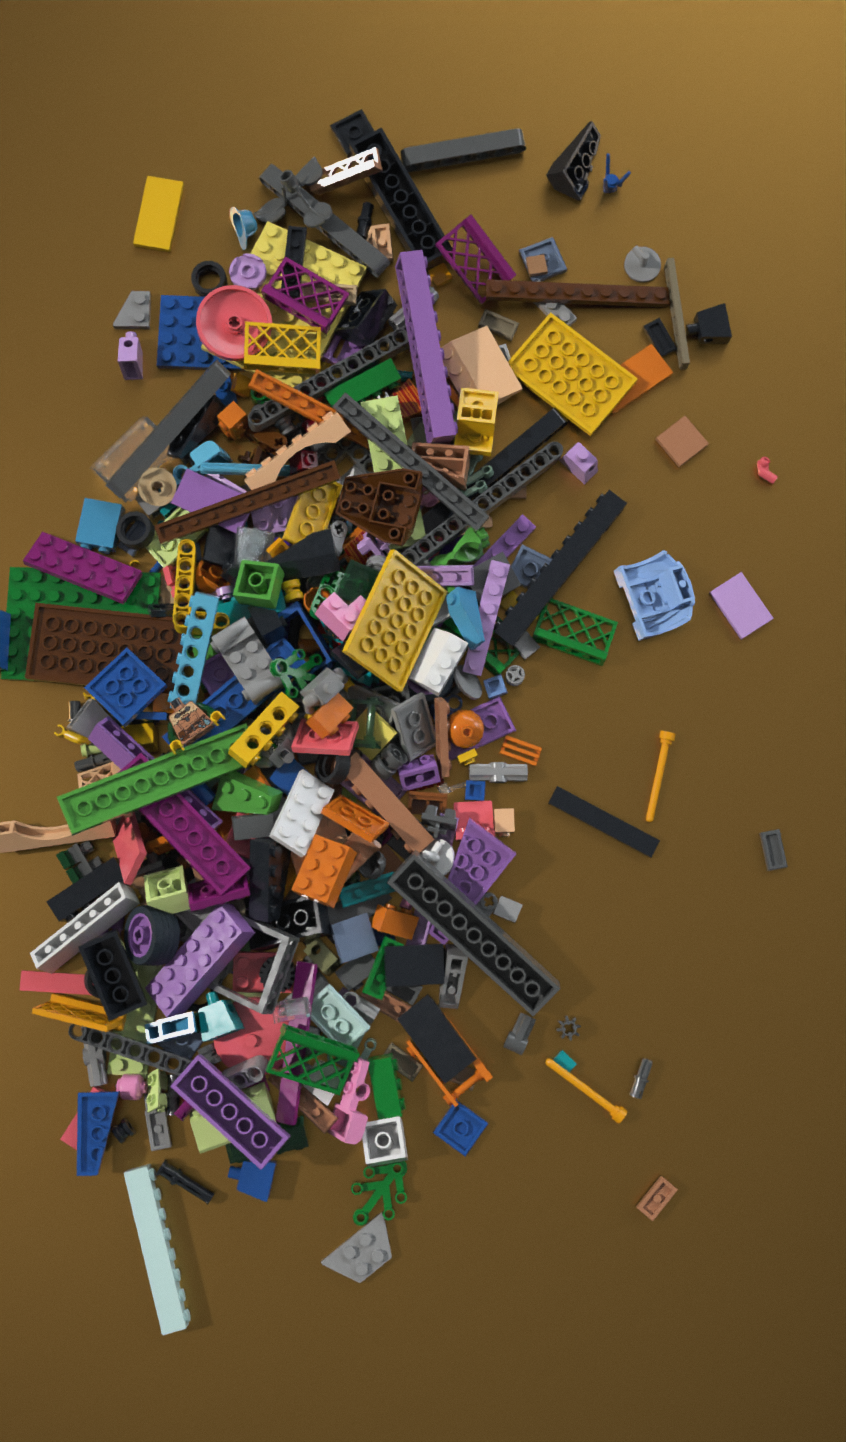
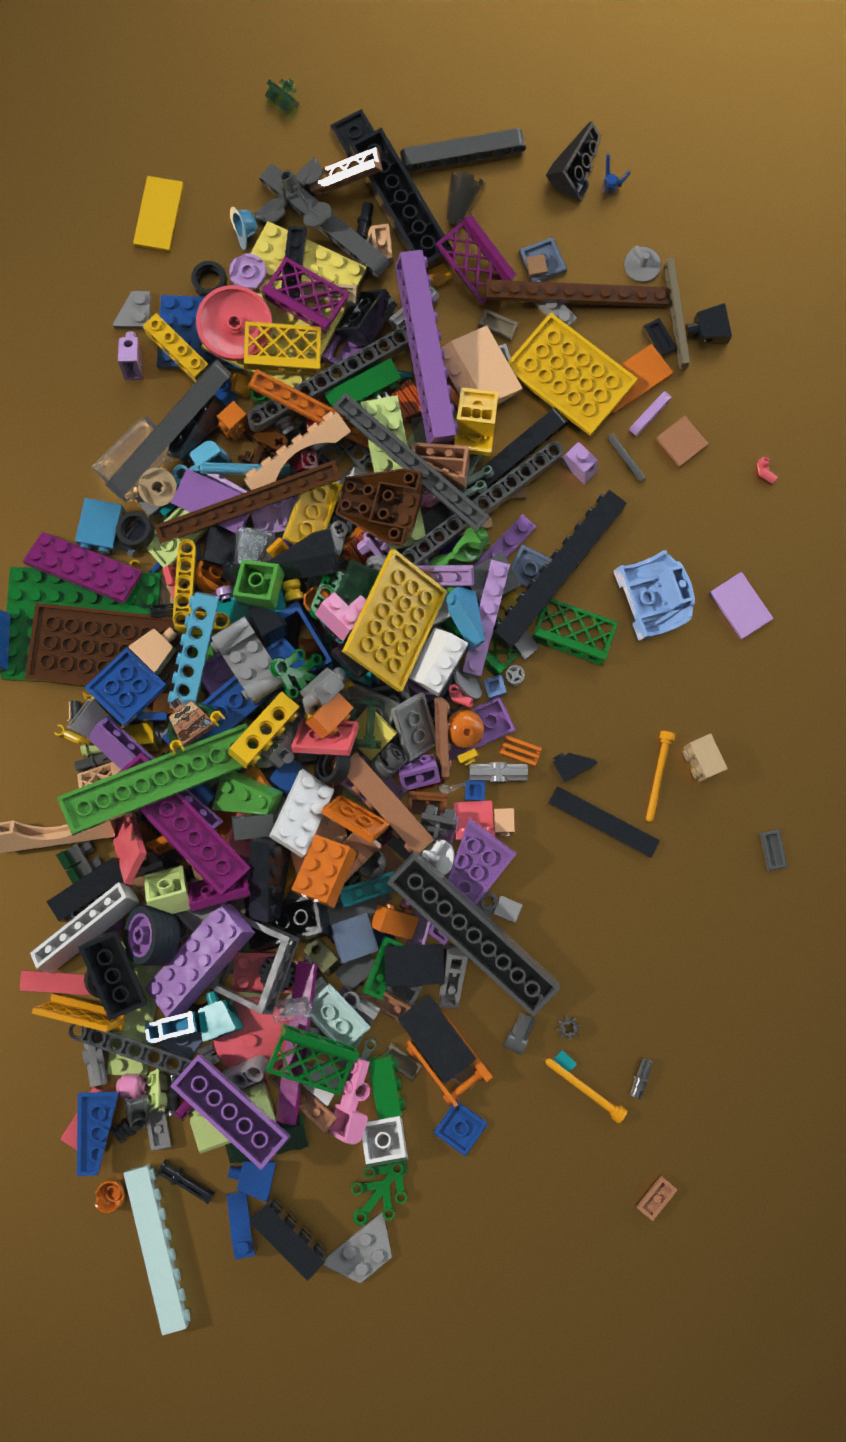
none -> orange hair [95,1180,126,1214]
none -> dark grey piece [125,1094,149,1131]
none -> light nougat torso [129,627,178,675]
none -> yellow brick [143,313,209,382]
none -> light grey wheel [154,724,168,745]
none -> blue slope [227,1191,257,1260]
none -> black brick [250,1197,327,1281]
none -> clear green hips [265,78,300,113]
none -> clear smoke cone [446,171,486,227]
none -> coral arm [448,684,473,708]
none -> black slope [551,753,597,784]
none -> dark grey bar [608,433,646,482]
none -> lavender beam [629,391,672,436]
none -> tan brick [683,734,728,782]

